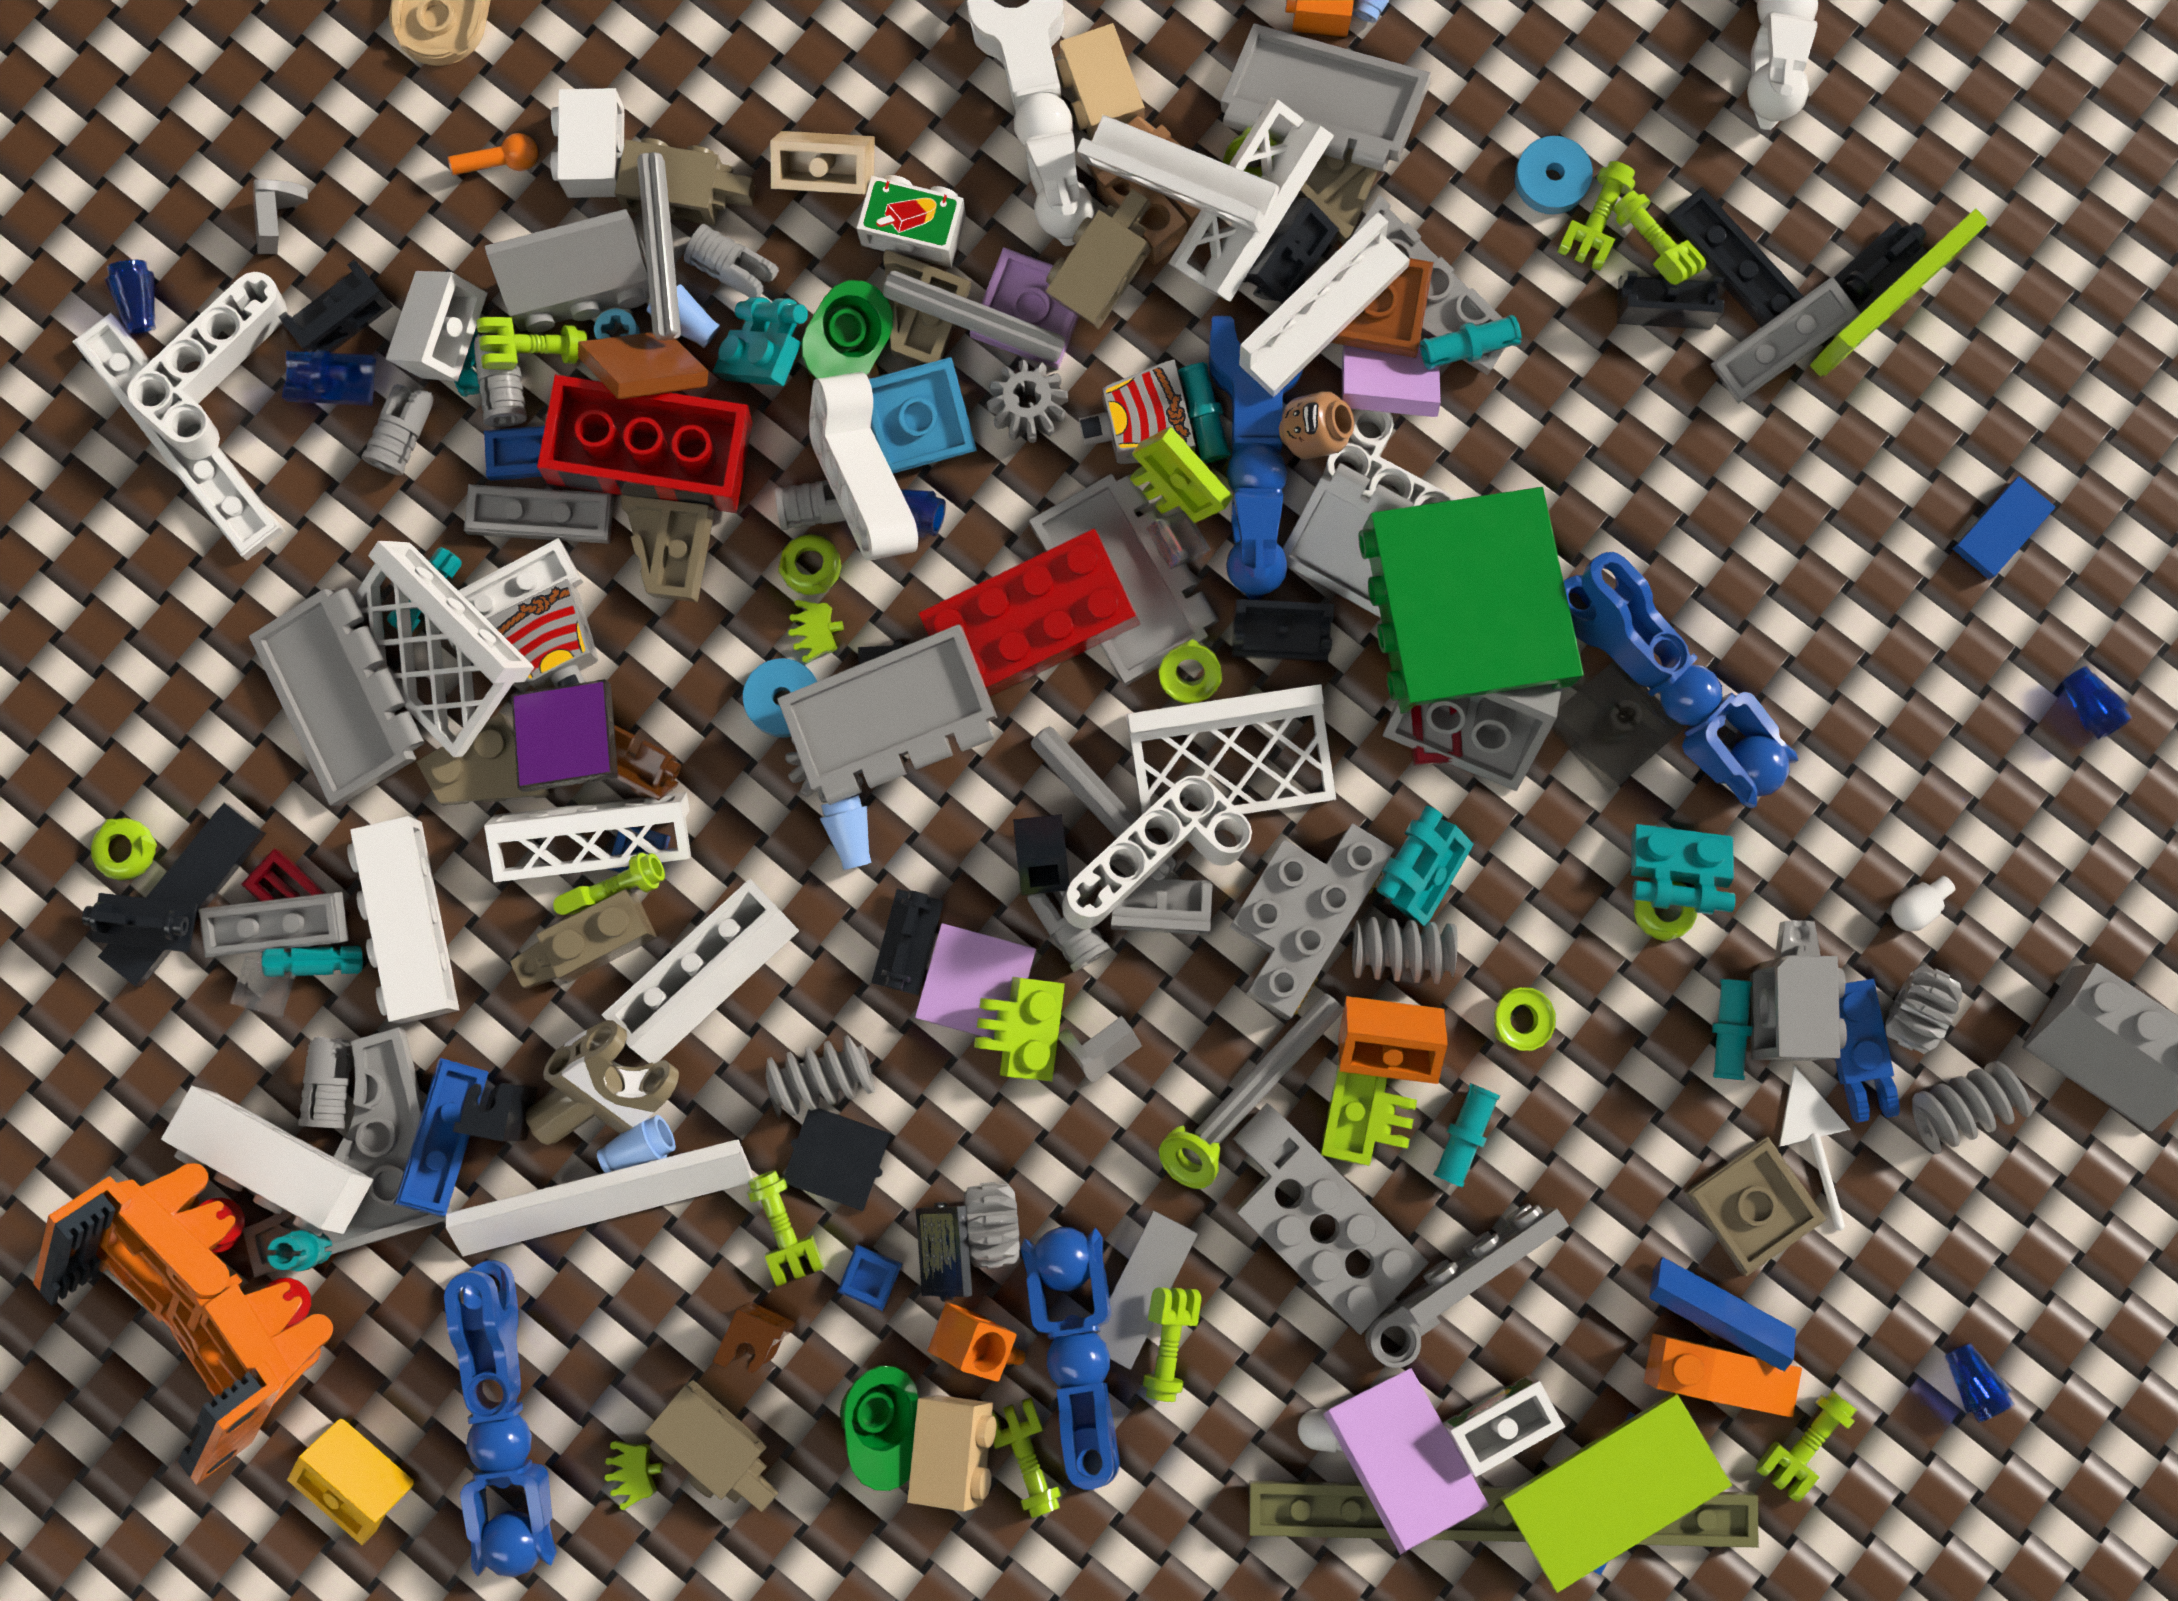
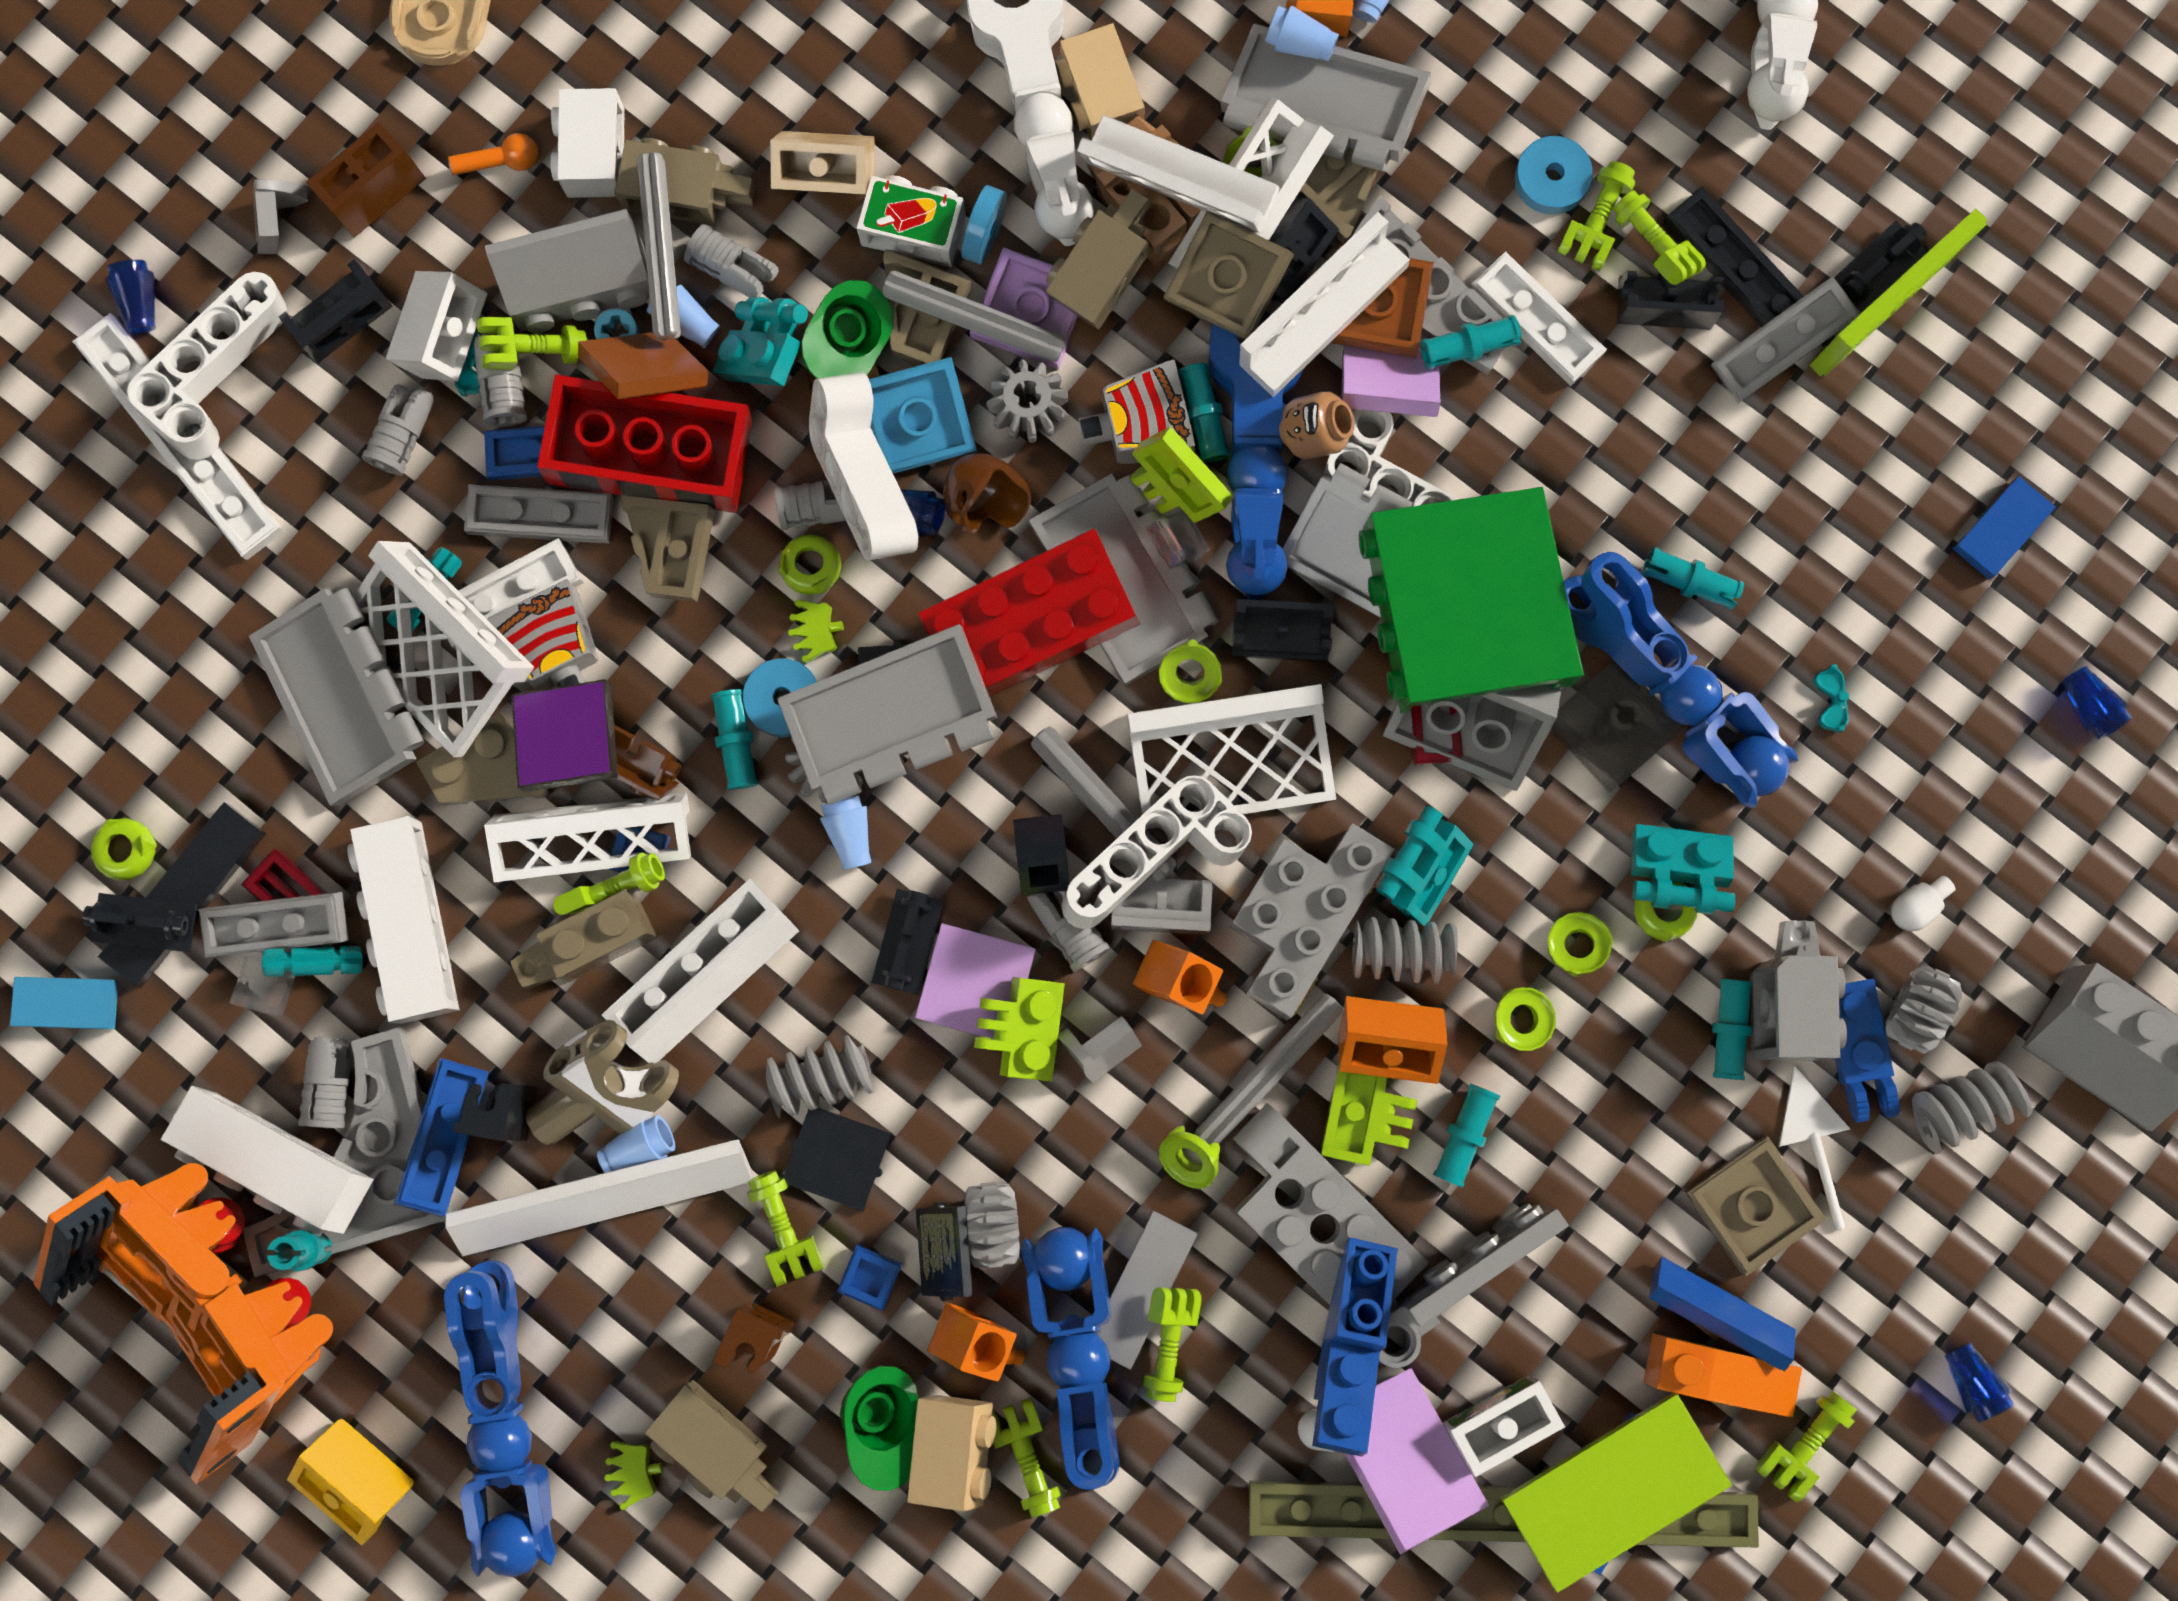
clear blue hips [282,350,376,406] -> none
none -> dark azure tile [10,977,119,1030]
none -> reddish brown hinge [306,122,426,238]
none -> teal pin [711,689,758,790]
none -> reddish brown helmet [943,454,1031,533]
none -> dark azure piece [961,185,1007,265]
none -> orange piece [1132,939,1227,1014]
none -> dark tan tile [1163,211,1294,340]
none -> light blue cone [1265,5,1339,62]
none -> blue slope [1312,1237,1398,1457]
none -> white tile [1470,252,1607,386]
none -> lime piece [1547,912,1614,977]
none -> teal pin [1641,547,1744,611]
none -> teal piece [1813,664,1849,733]

